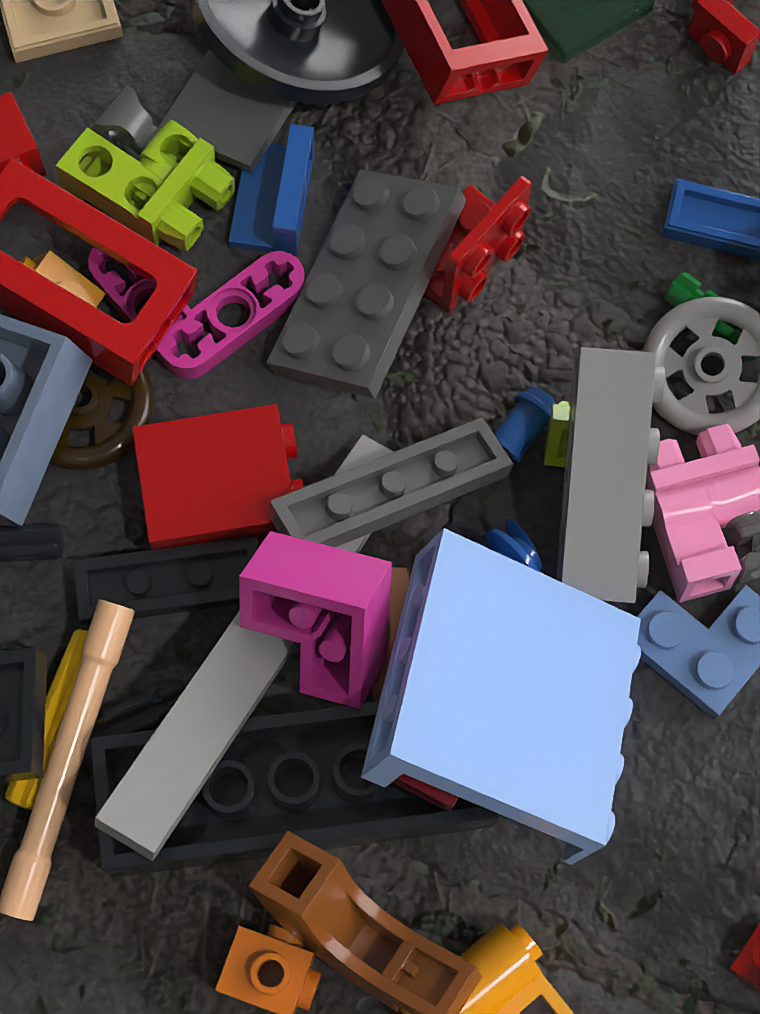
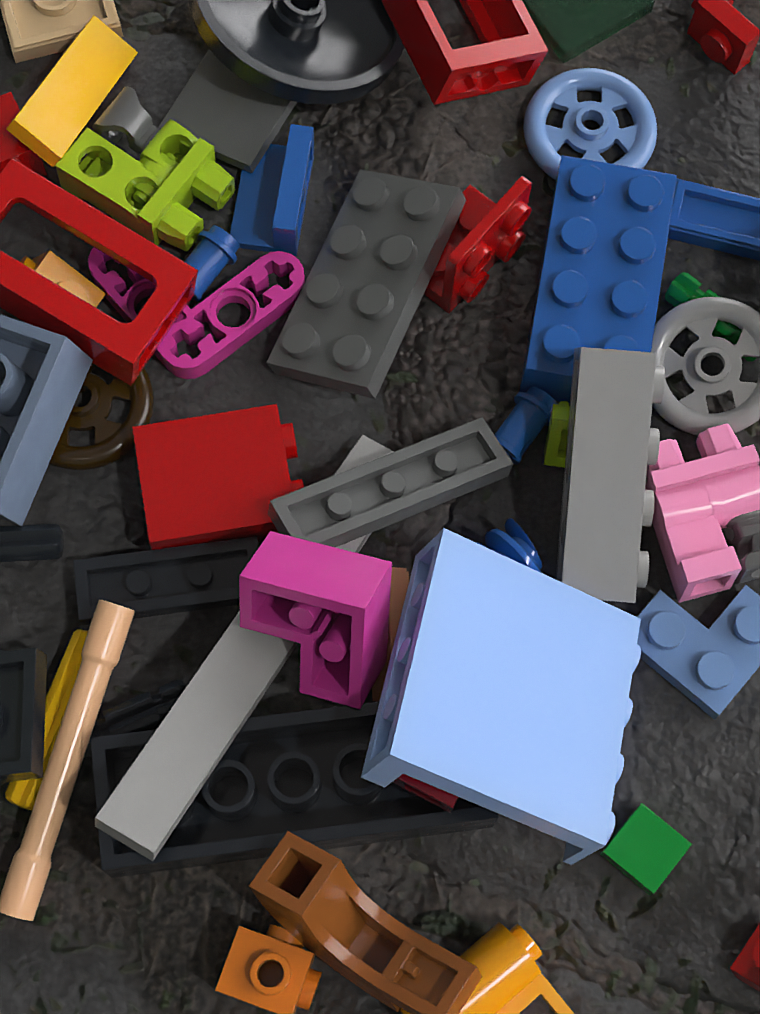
none -> yellow tile [6,15,138,167]
none -> blue pin [185,225,240,302]
none -> blue brick [519,155,677,403]
none -> medium blue plate [523,68,657,180]
none -> green tile [600,803,692,896]

